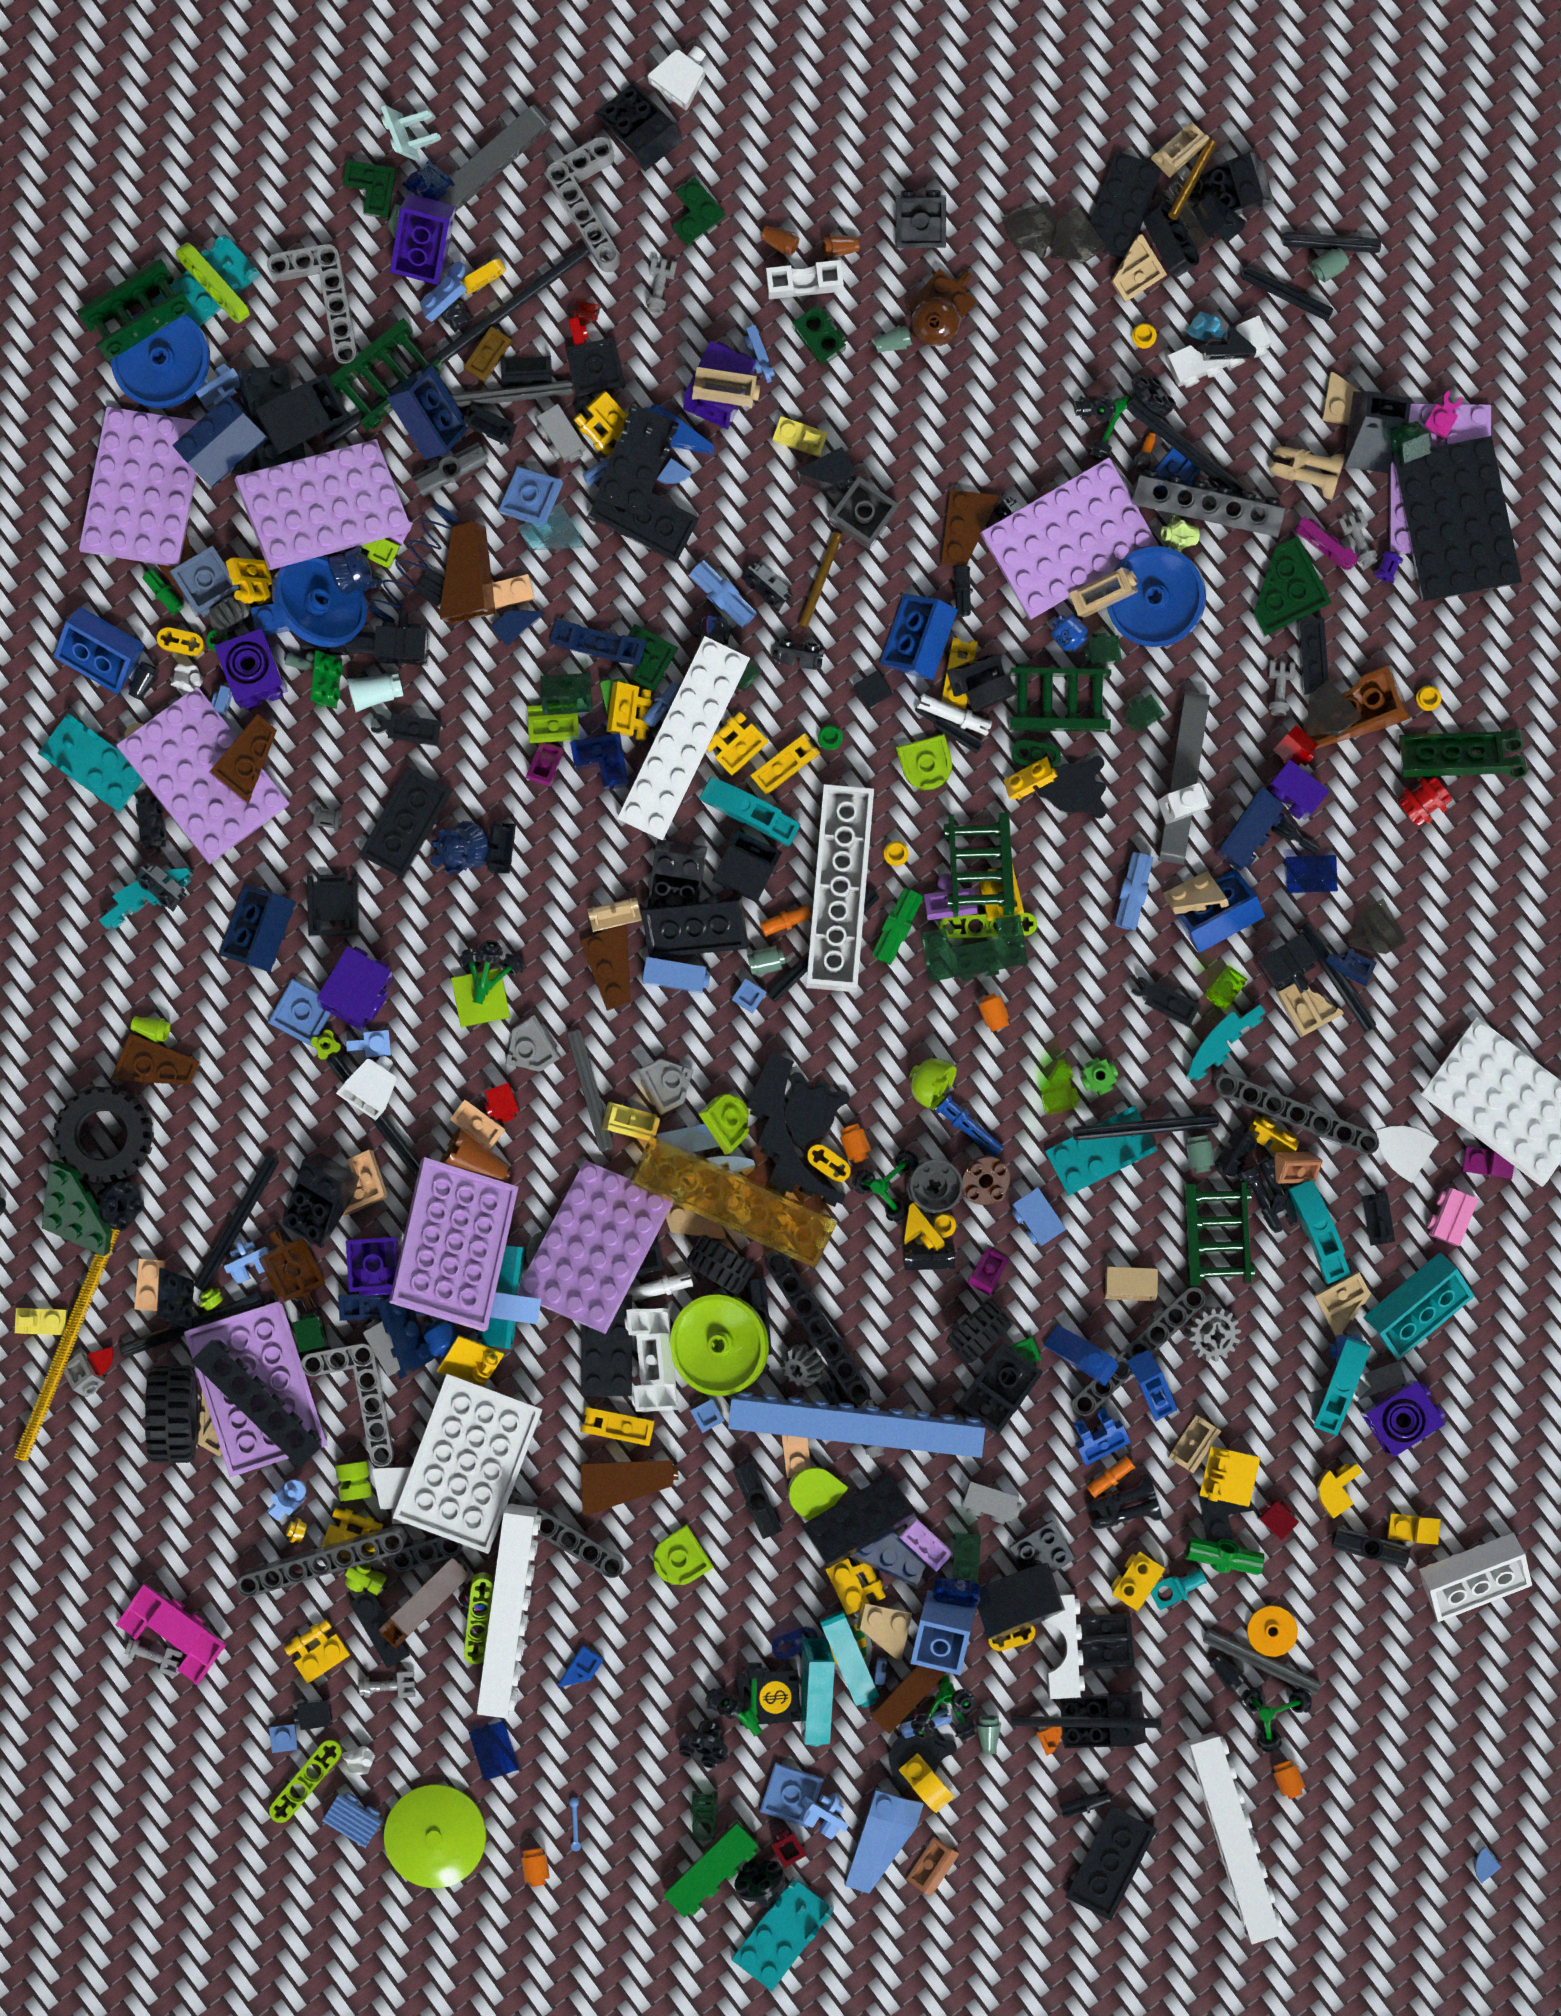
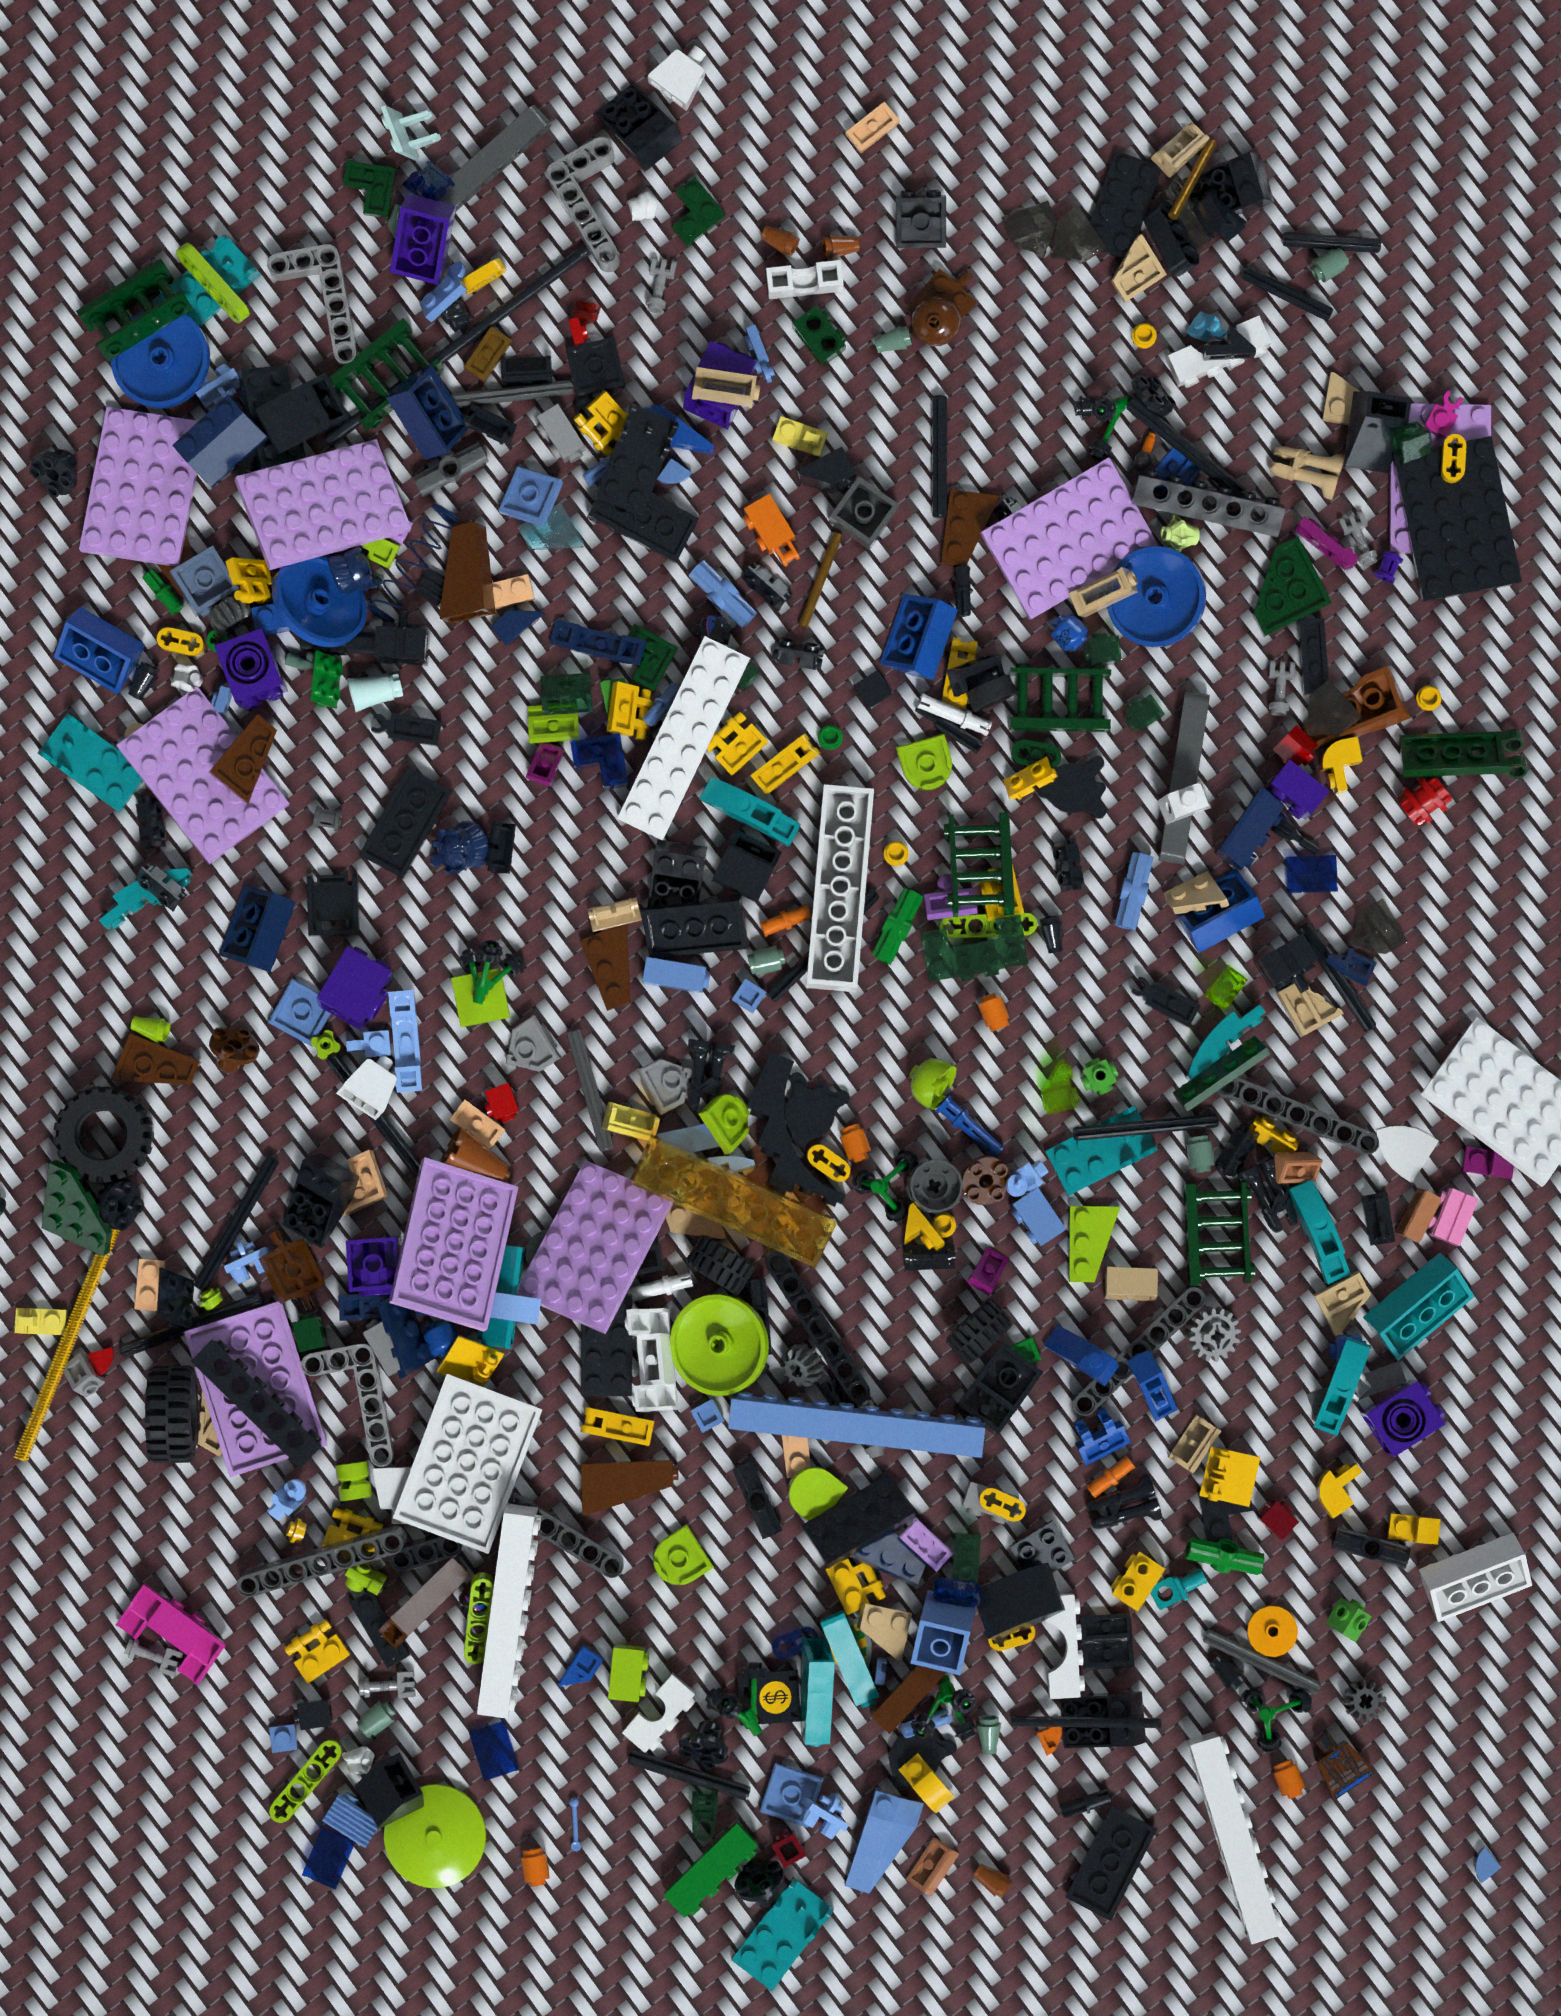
none -> black plate [29,449,77,497]
none -> reddish brown plate [209,1028,260,1073]
none -> clear blue plate [302,1826,356,1890]
none -> black slope [355,1752,424,1829]
none -> sand green brick [356,1701,395,1738]
none -> light blue slope [388,990,422,1093]
none -> lime brick [608,1644,650,1702]
none -> white arch [622,1672,696,1753]
none -> white arm [627,191,658,221]
none -> black axle [628,1750,751,1801]
none -> black piece [688,1039,736,1111]
none -> orange brick [742,493,800,567]
none -> light nougat plate [845,101,900,153]
none -> black axle [932,395,947,519]
none -> dark orange cone [973,1863,1013,1899]
none -> yellow beam [979,1487,1026,1522]
none -> light blue hips [1006,1160,1048,1197]
none -> black cone [1038,915,1063,953]
none -> black hinge [1053,839,1085,893]
none -> lime wing [1069,1206,1120,1282]
none -> dark green plate [1173,1036,1270,1112]
none -> torso [1315,1734,1375,1800]
none -> yellow brick [1320,737,1363,794]
none -> bright green brick [1325,1597,1372,1642]
none -> dark grey gear [1342,1678,1387,1723]
none -> nougat slope [1395,1188,1442,1243]
none -> yellow beam [1440,434,1466,483]

